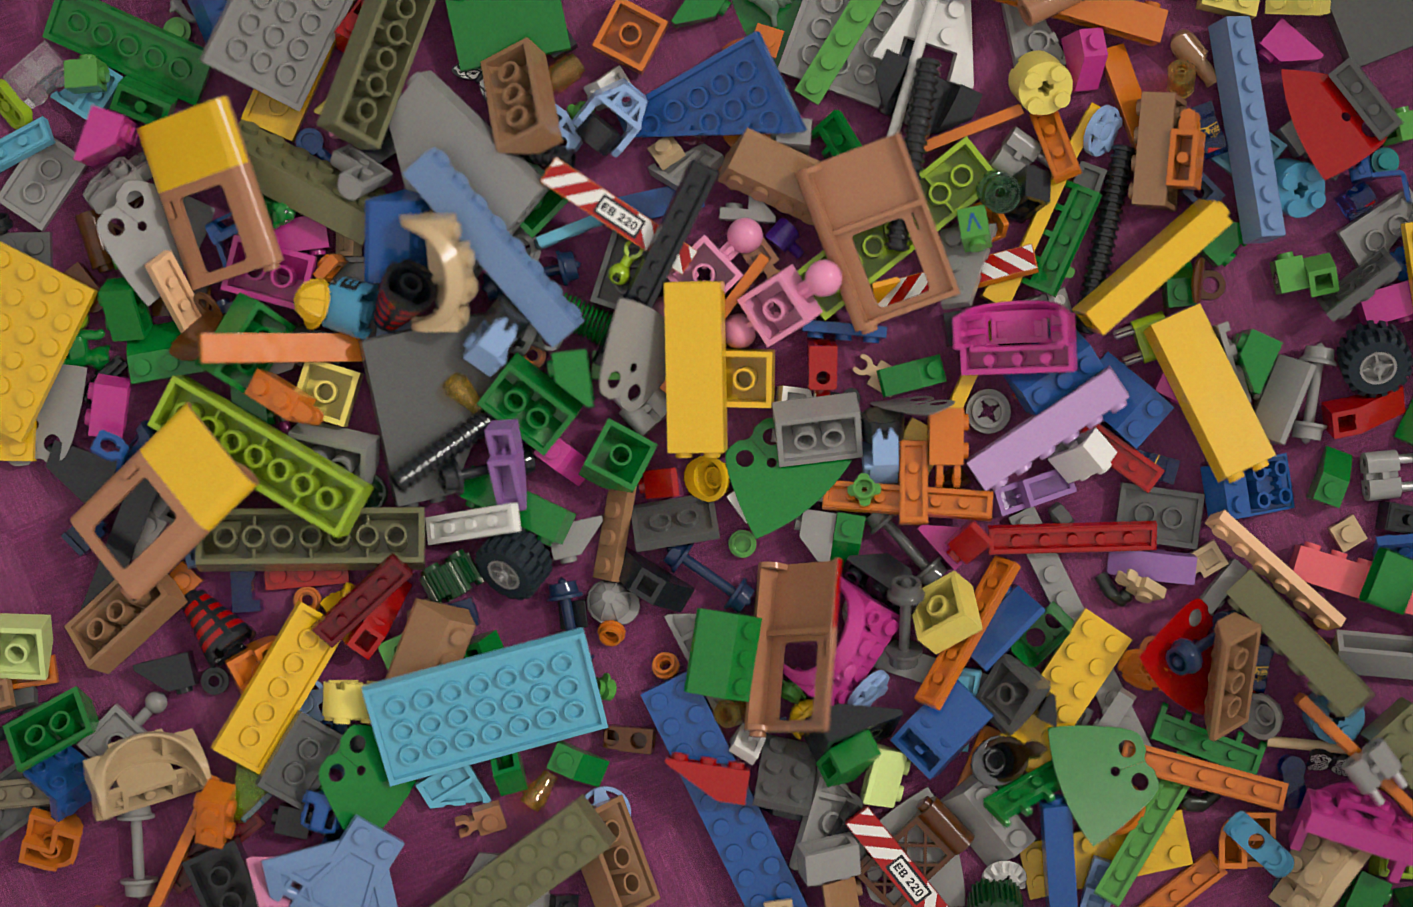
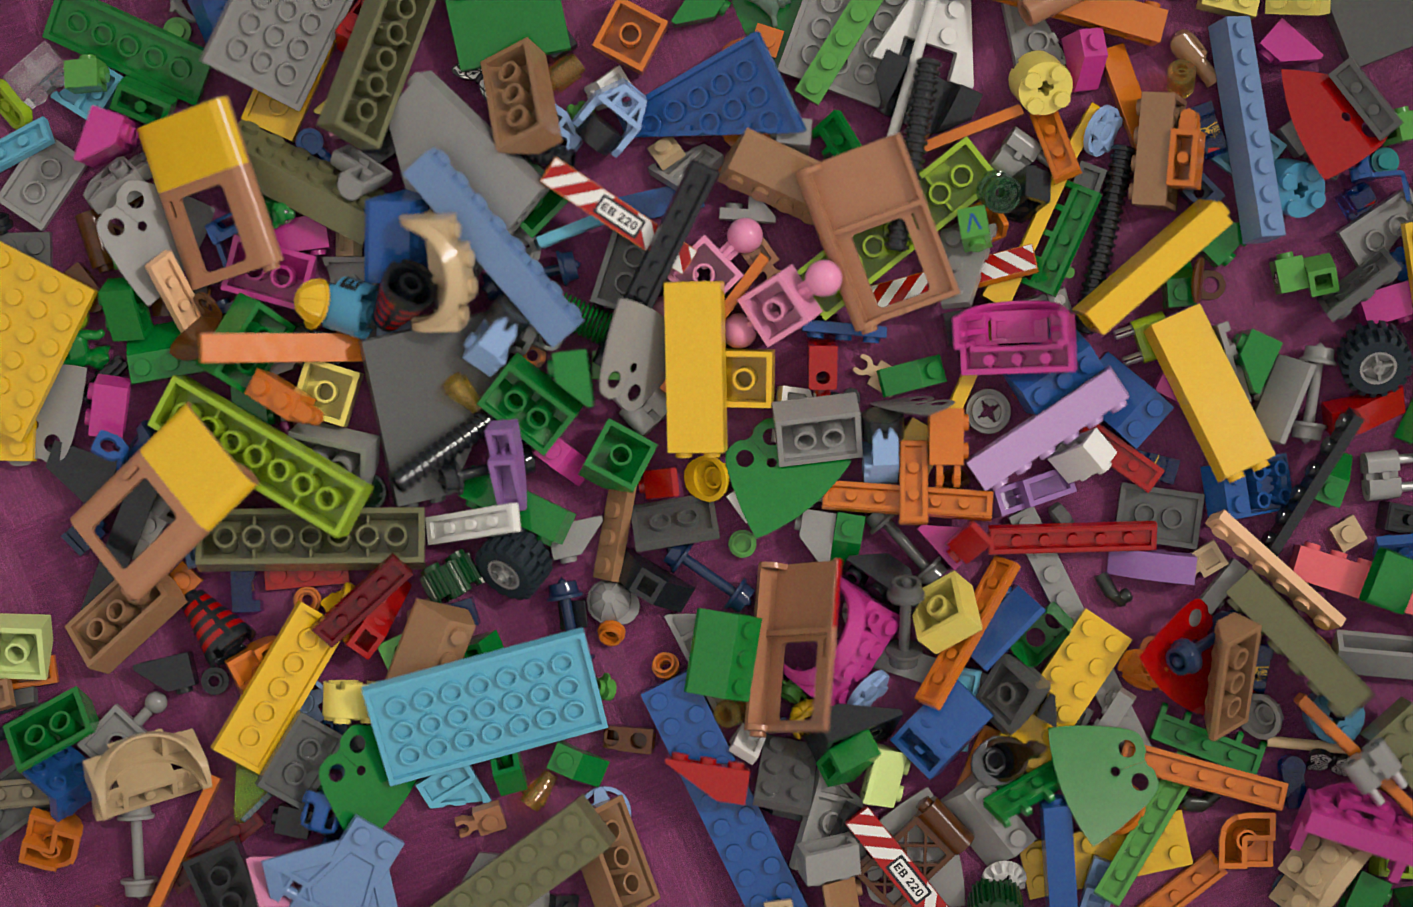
orange brick [192,779,237,849] -> none
orange plate [313,254,348,282] -> none
lime arm [608,241,644,285] -> none
dark purple piece [766,218,804,259] -> none
bright green plate [847,473,881,506] -> none
light orange slope [870,277,900,304] -> none
tan plate [1115,569,1167,603] -> none
dark azure piece [1223,810,1294,878] -> none
none -> black plate [1260,407,1365,557]

